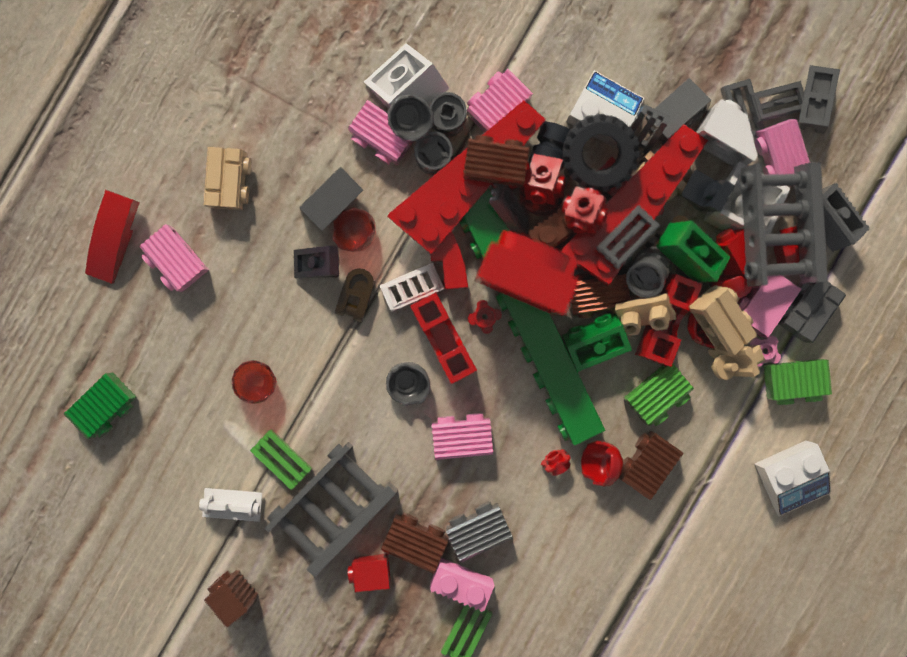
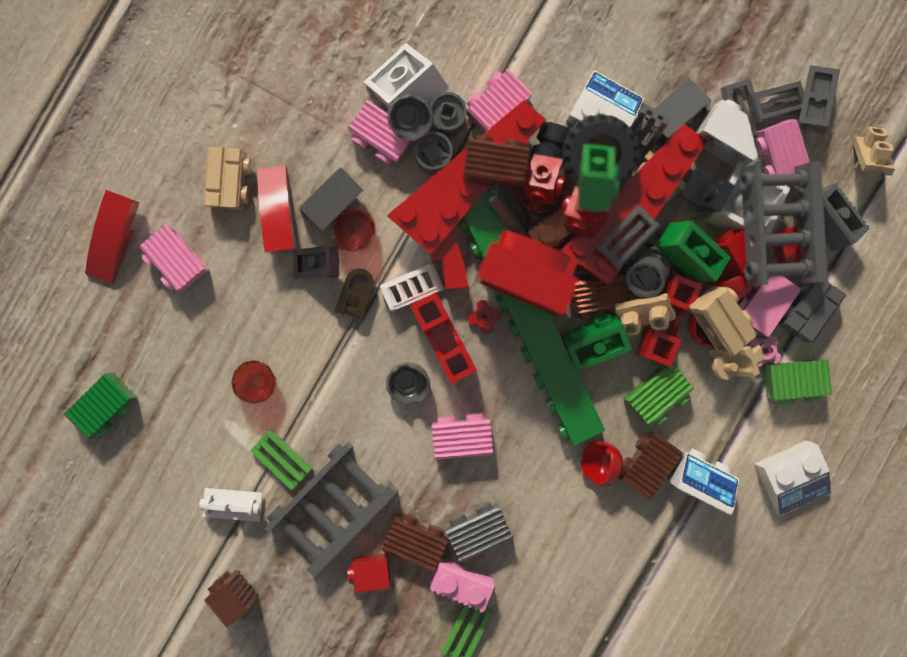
red plate [541,449,571,476] -> none
none -> slope [257,165,297,254]
none -> green brick [577,144,619,212]
none -> slope [666,448,739,515]
none -> tan hips [853,127,895,179]

